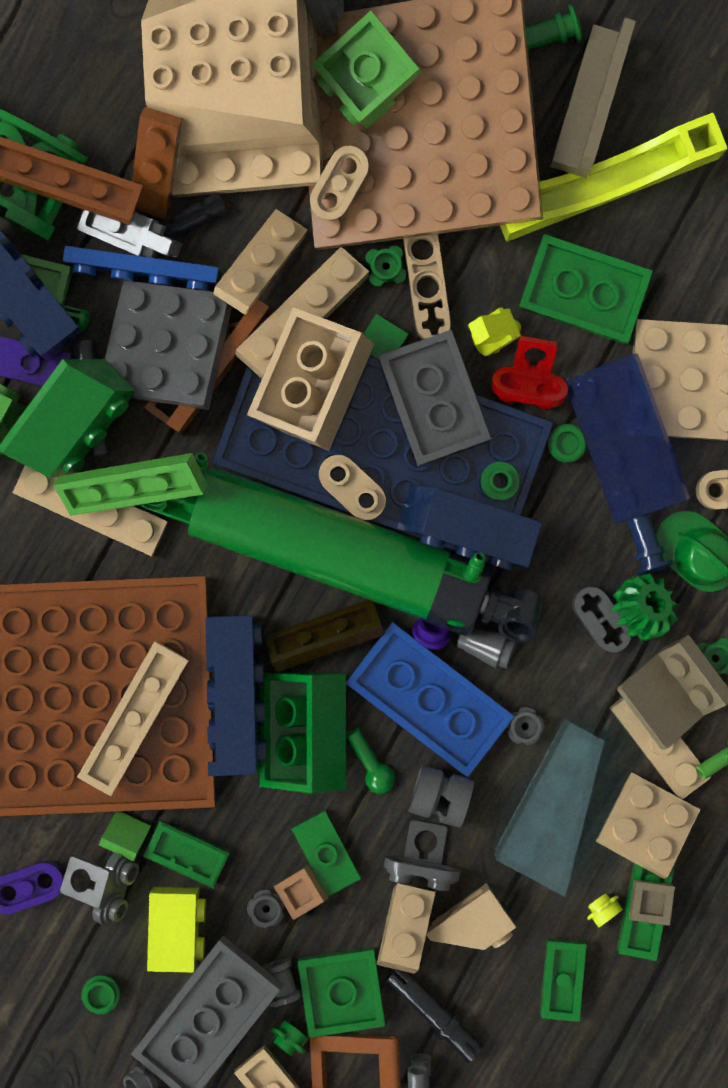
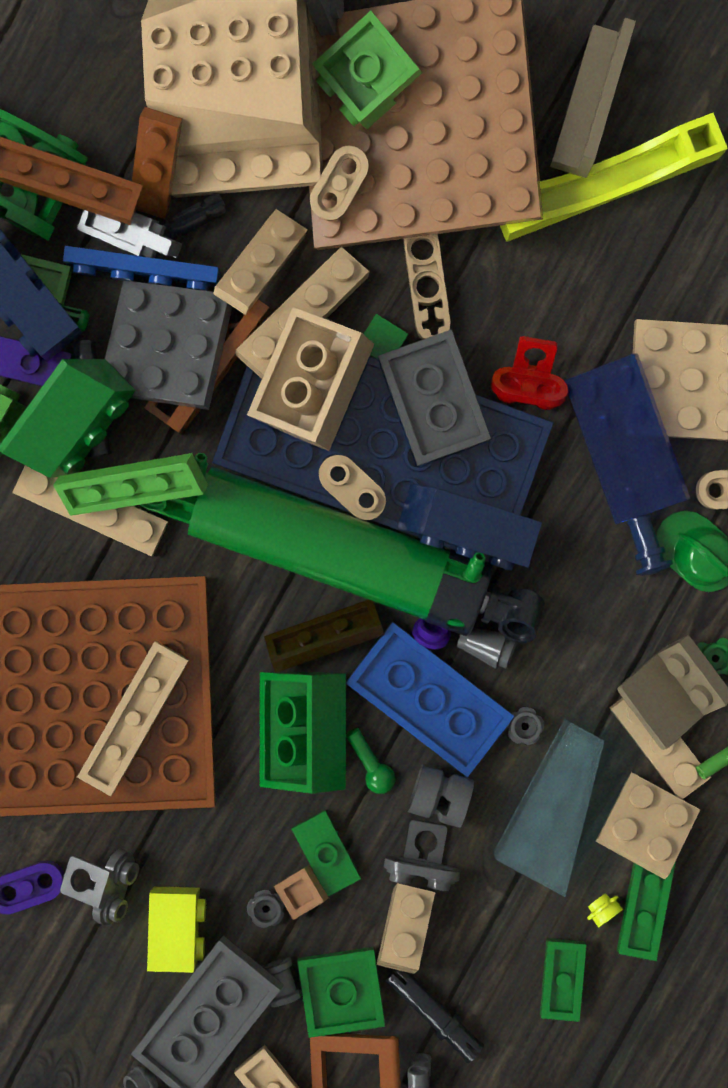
green plate [81,974,121,1014] -> none
bright green tile [99,811,151,862] -> none
green plate [143,820,230,888] -> none
dark blue wedge [206,615,267,776] -> none
green plate [271,1021,308,1056] -> none
green plate [366,246,406,287] -> none
tan slope [426,883,516,950] -> none
neon yellow piece [468,307,521,357] -> none
green plate [480,462,519,501] -> none
green plate [518,234,653,345] -> none
green pin [526,4,582,51] -> none
green tile [547,424,587,463] -> none
dark grey beam [572,587,631,652] -> none
green gear [611,574,680,641] -> none
dark tan plate [629,879,675,926] -> none

